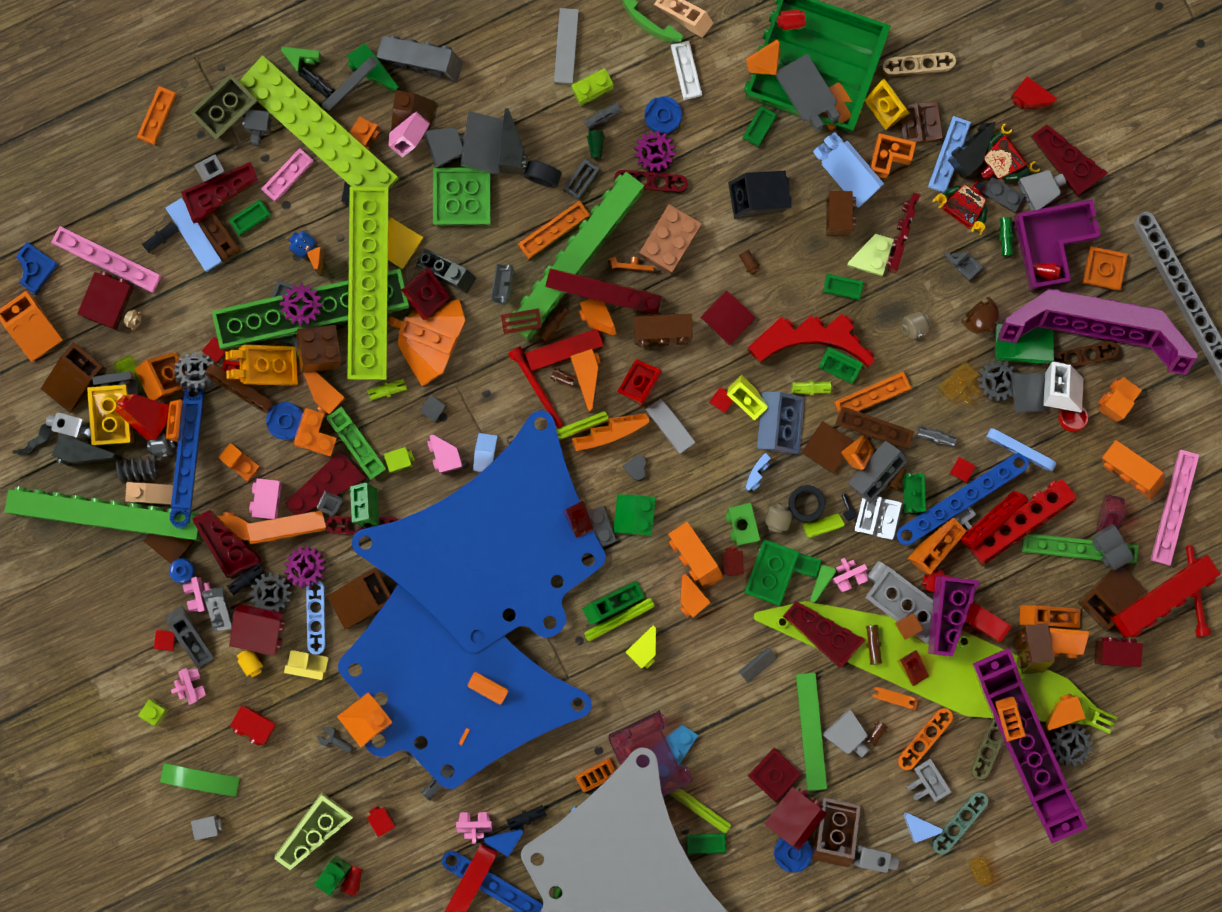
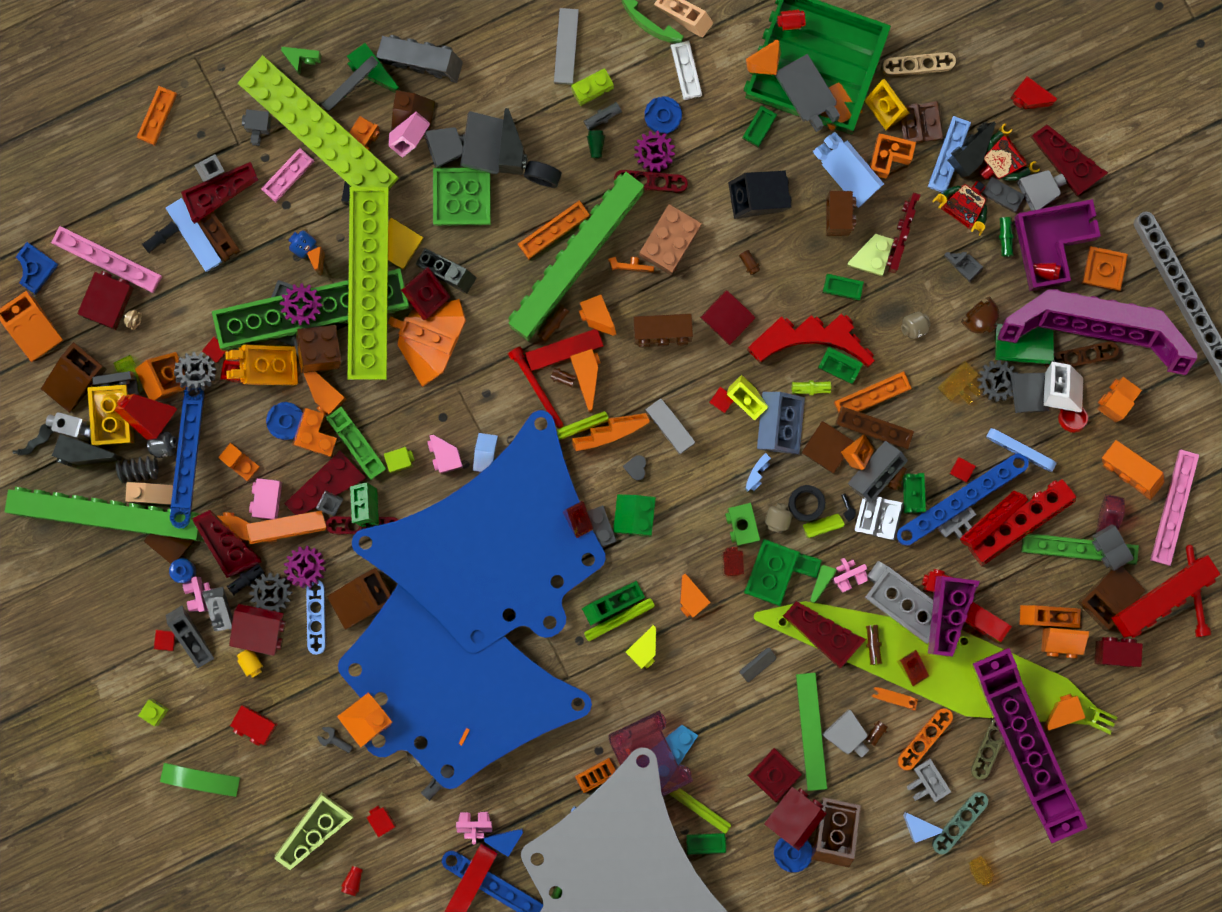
orange slope [166,400,183,442] -> none
bright pink hips [171,668,206,705] -> none
olive slope [189,73,257,140] -> none
light grey brick [191,815,223,840] -> none
reddish brown beam [205,364,273,413] -> none
green tile [229,199,271,236] -> none
light yellow panel [284,650,328,680] -> none
black pin [298,66,335,99] -> none
green torso [314,855,352,897] -> none
lime pin [367,378,407,401] -> none
dark grey slope [420,395,447,422] -> none
orange slope [468,672,508,705] -> none
dark grey hinge [490,264,515,305] -> none
clear red tile [501,308,542,335] -> none
black pin [506,805,547,831] -> none
dark red slope [545,268,662,314] -> none
dark grey tile [563,159,600,201] -> none
red slope [617,359,662,407] -> none
orange wedge [668,522,723,591] -> none
light grey torso [852,844,899,873] -> none
dark orange slope [895,613,923,640] -> none
orange slope [907,518,967,574] -> none
dark grey pin [916,425,957,448] -> none
orange slope [995,697,1026,742] -> none
reddish brown brick [1013,624,1055,674] -> none
dark grey gear [1050,724,1093,767] -> none

